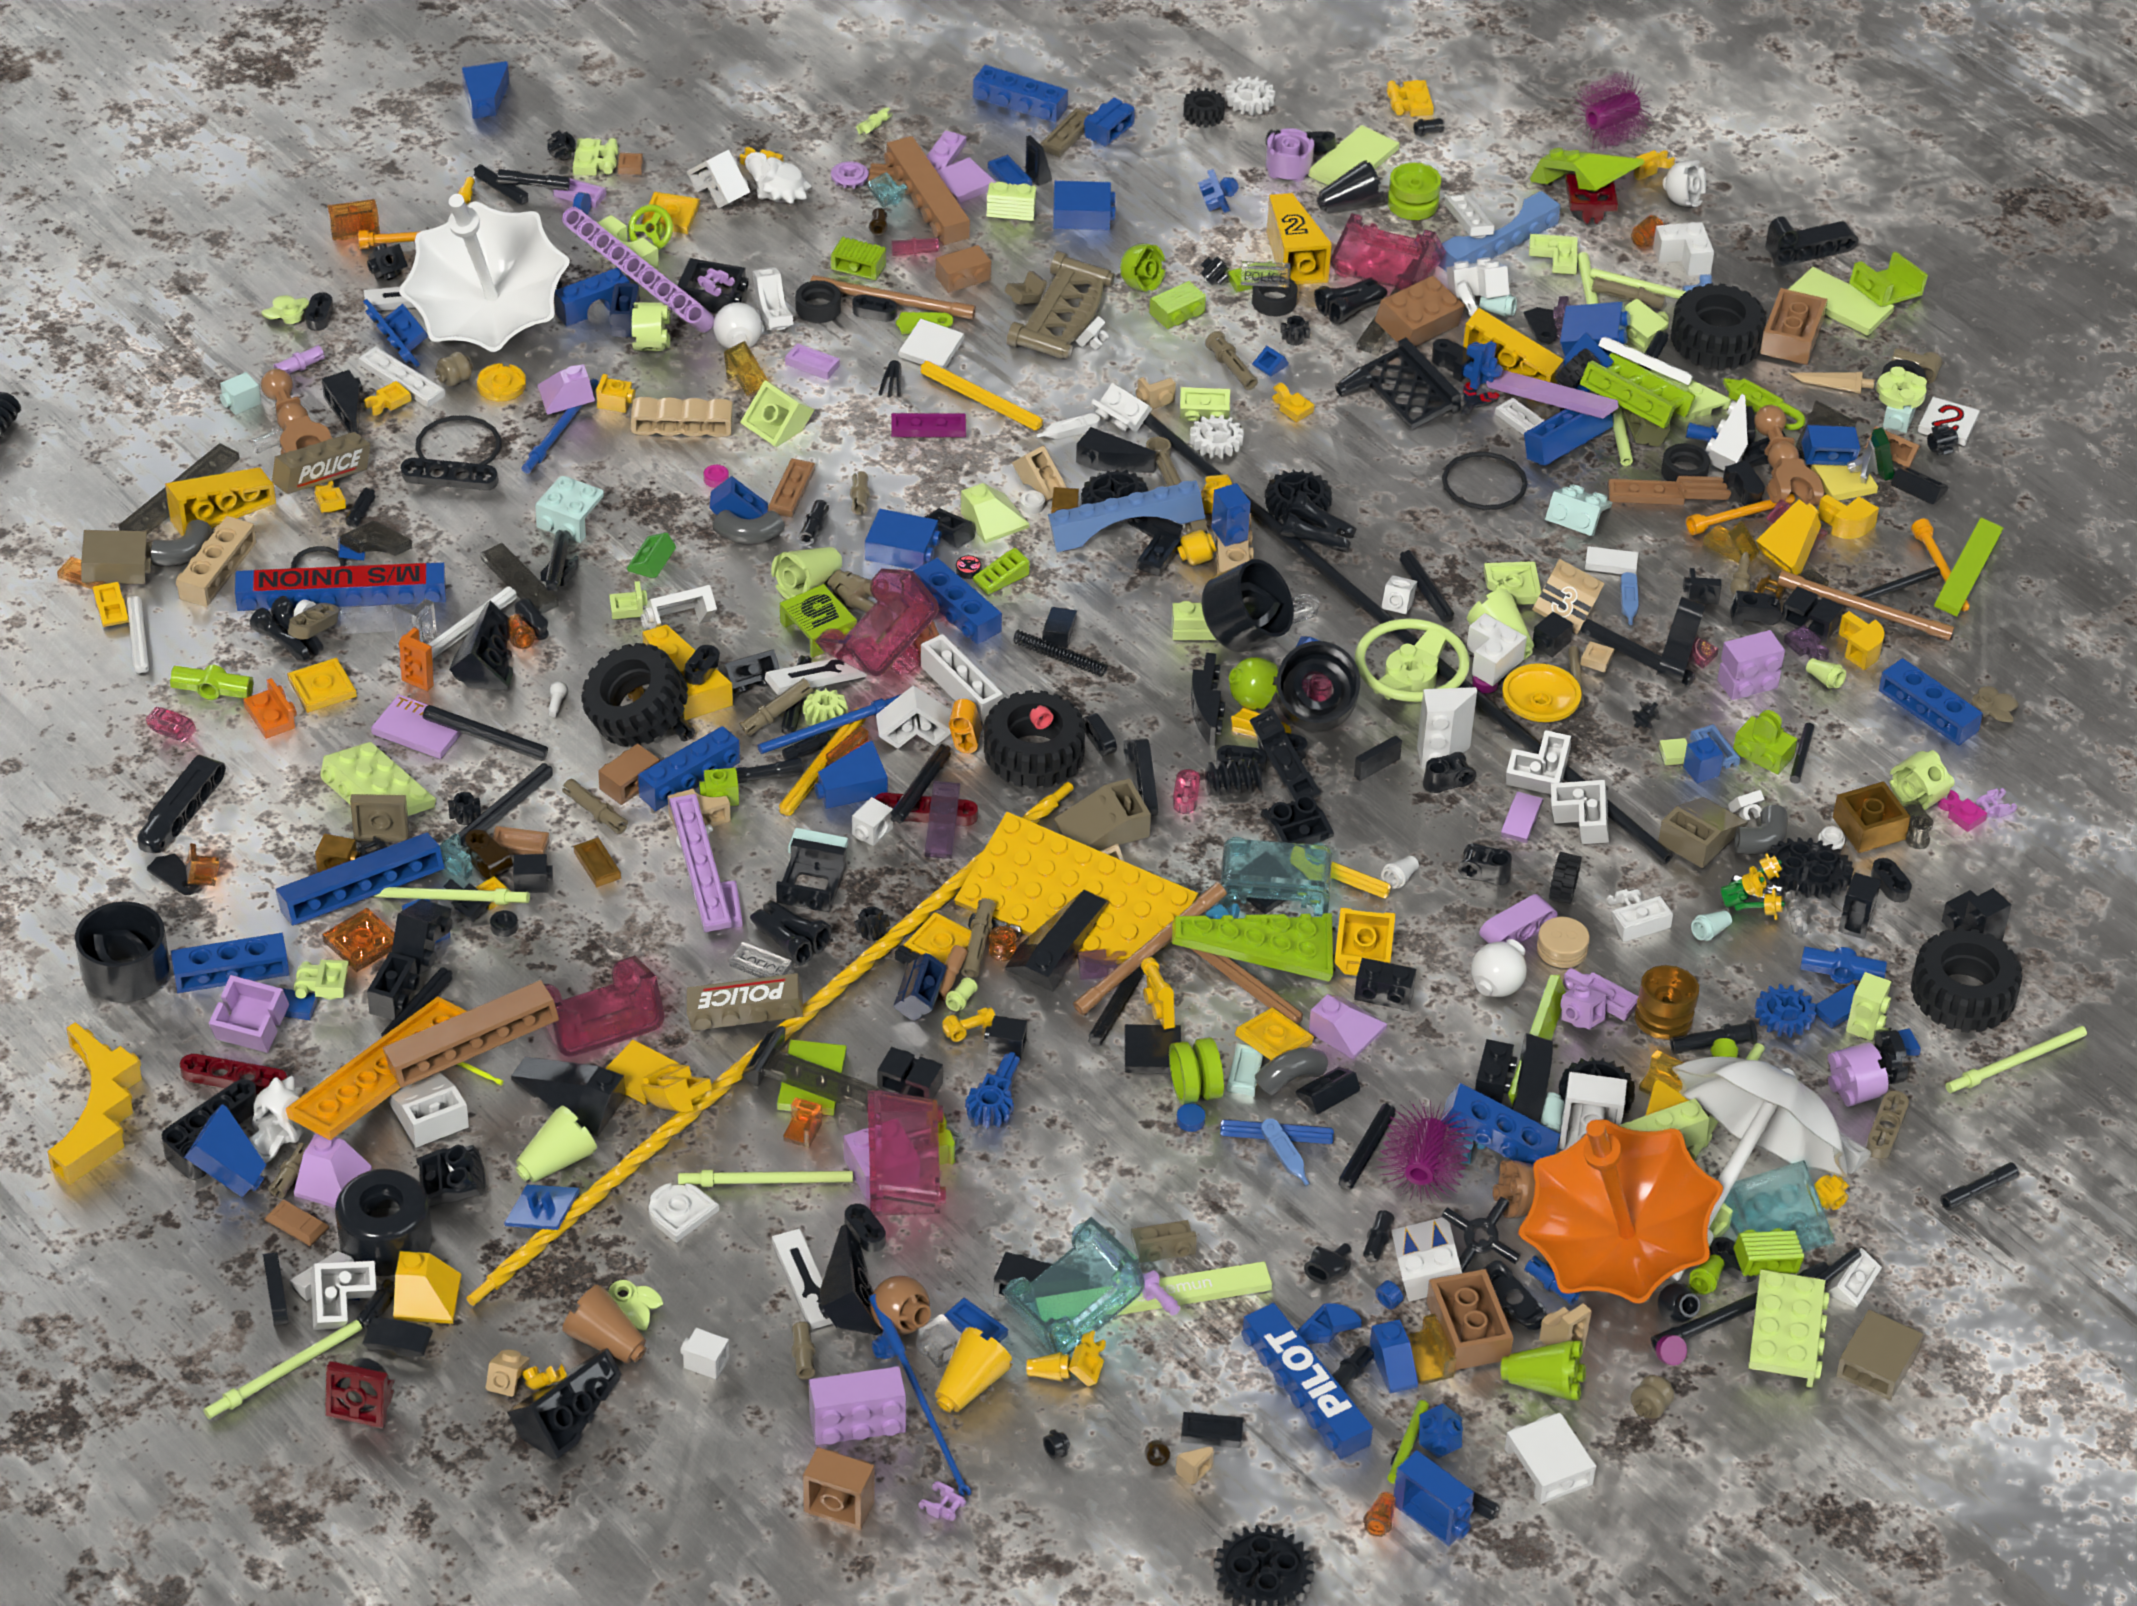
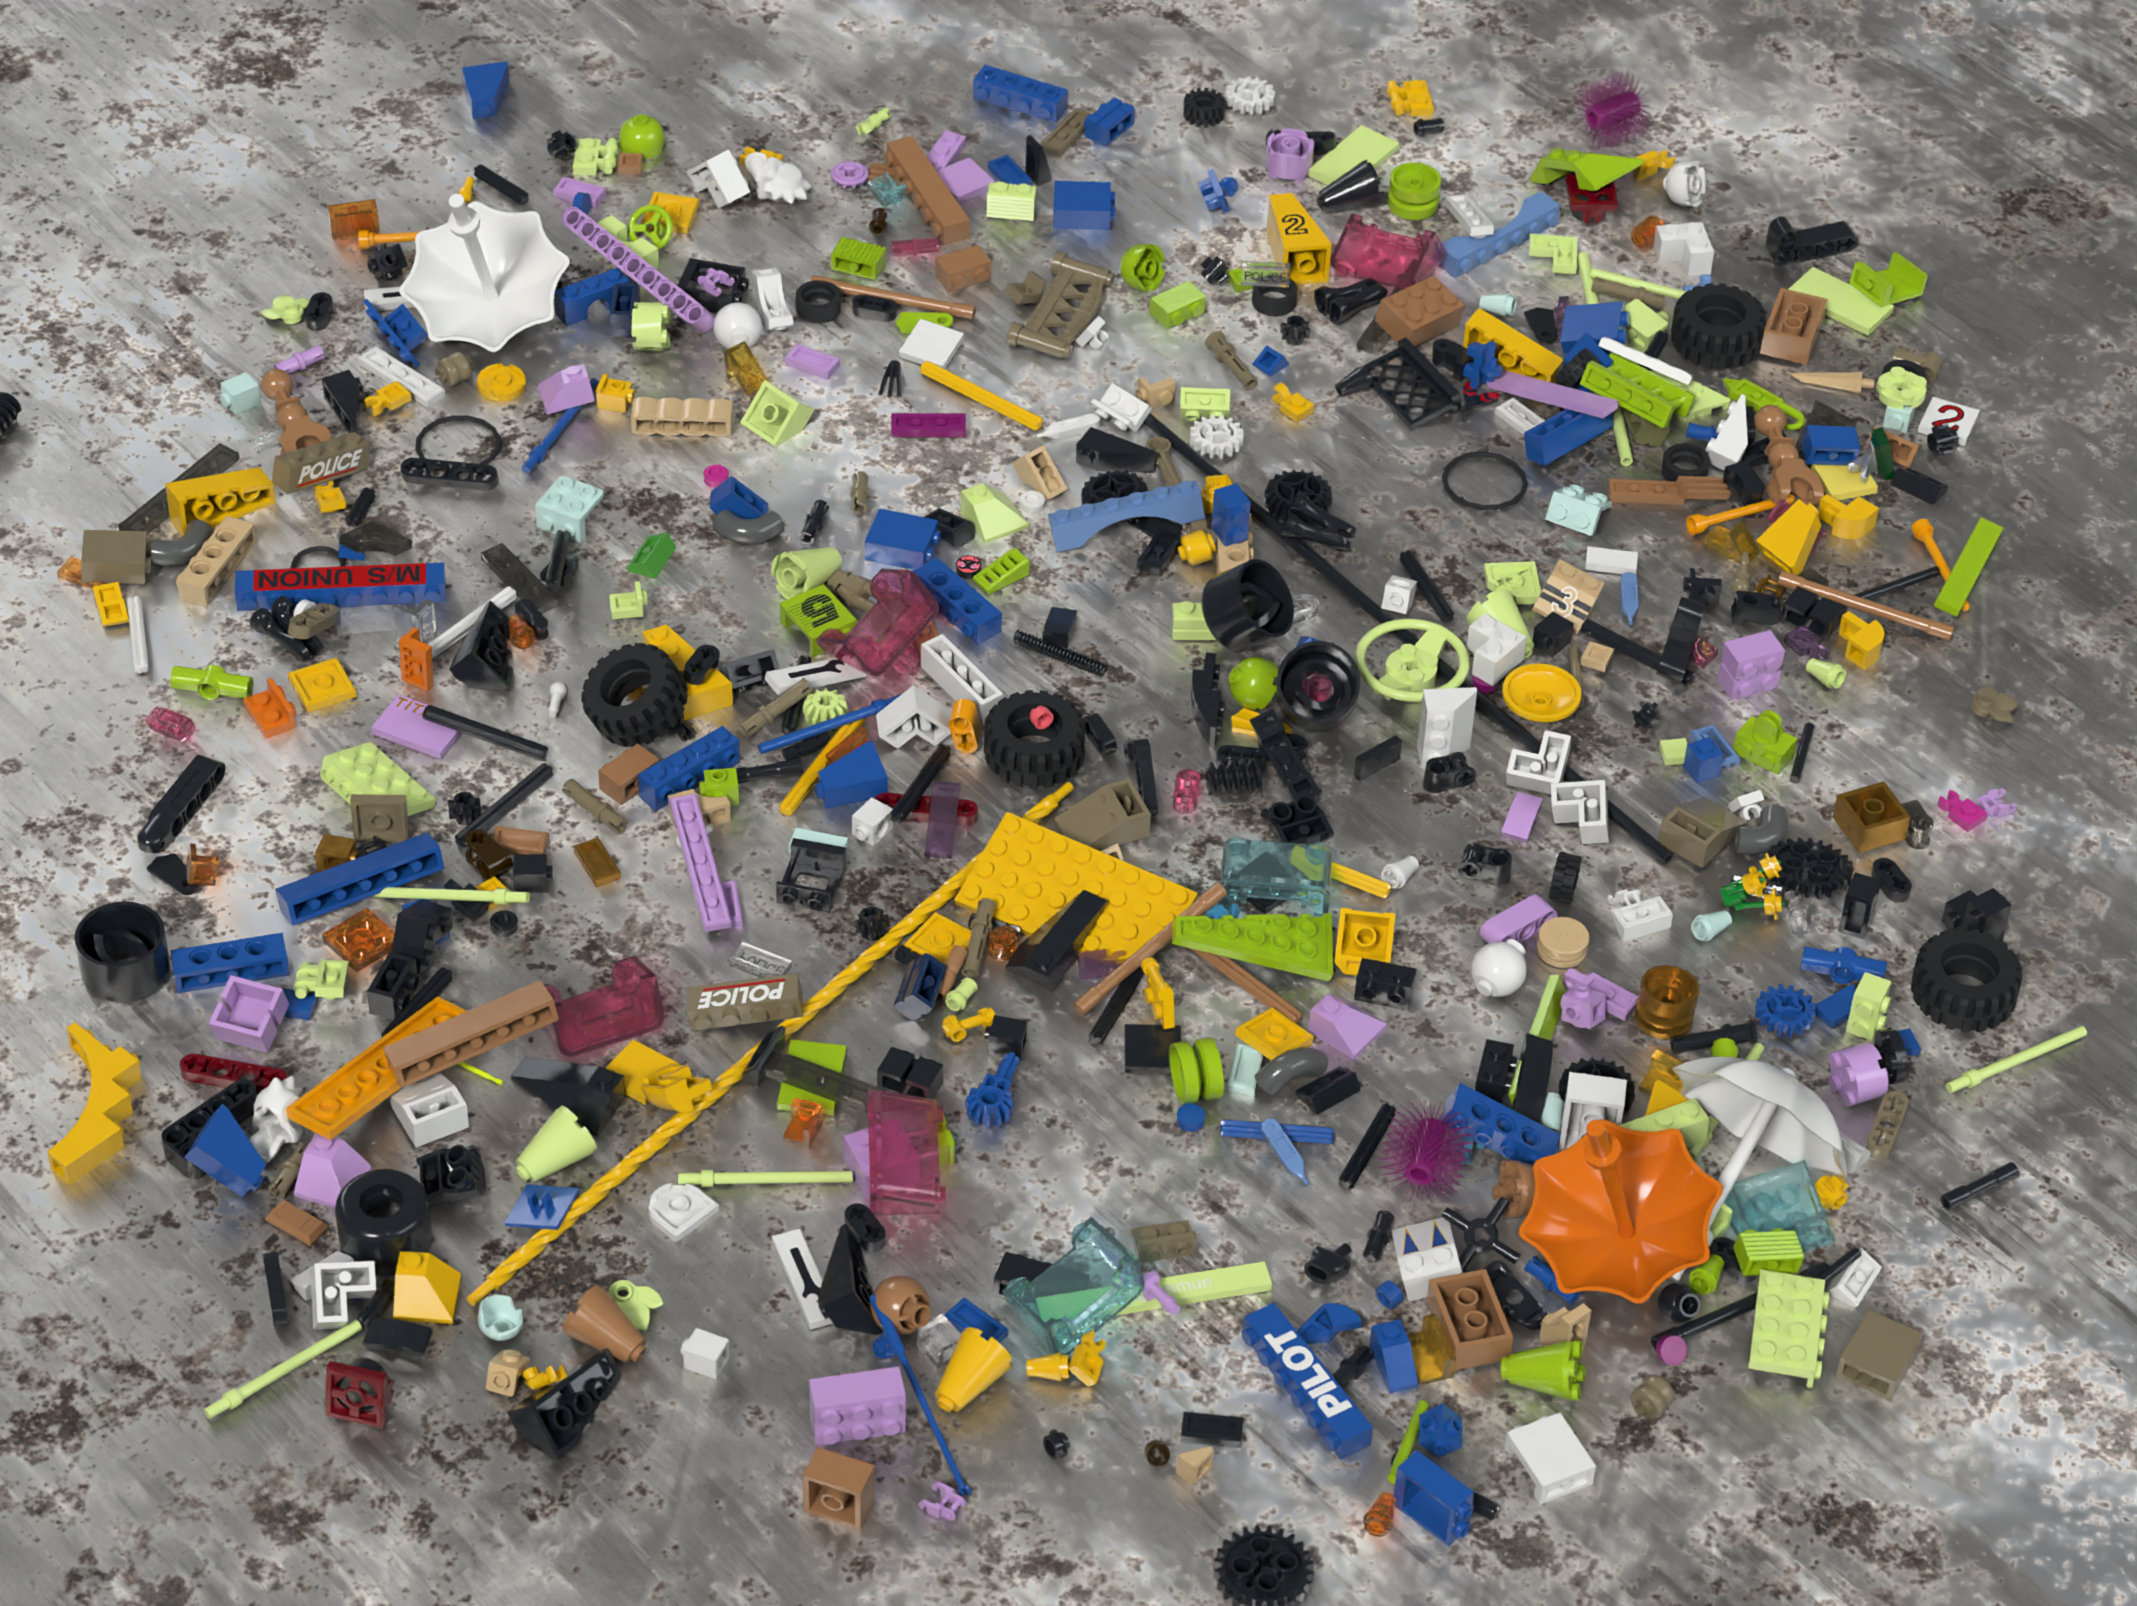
clear light blue bracket [440,833,472,881] -> none
black piece [497,169,570,191] -> none
white window [641,585,717,630] -> none
black piece [750,900,831,966] -> none
medium nougat tile [768,458,815,518] -> none
dark tan pin [791,1322,815,1379] -> none
pearl gold brick [1051,487,1079,513] -> none
white brick [1447,258,1510,298] -> none
white tile [1457,280,1479,316] -> none
white plate [1818,826,1845,850] -> none
blue brick [1878,658,1983,746] -> none
yellowish green brick [1889,750,1955,813] -> none
none -> light aqua hair [478,1294,523,1341]
none -> lime cylinder [619,114,665,159]

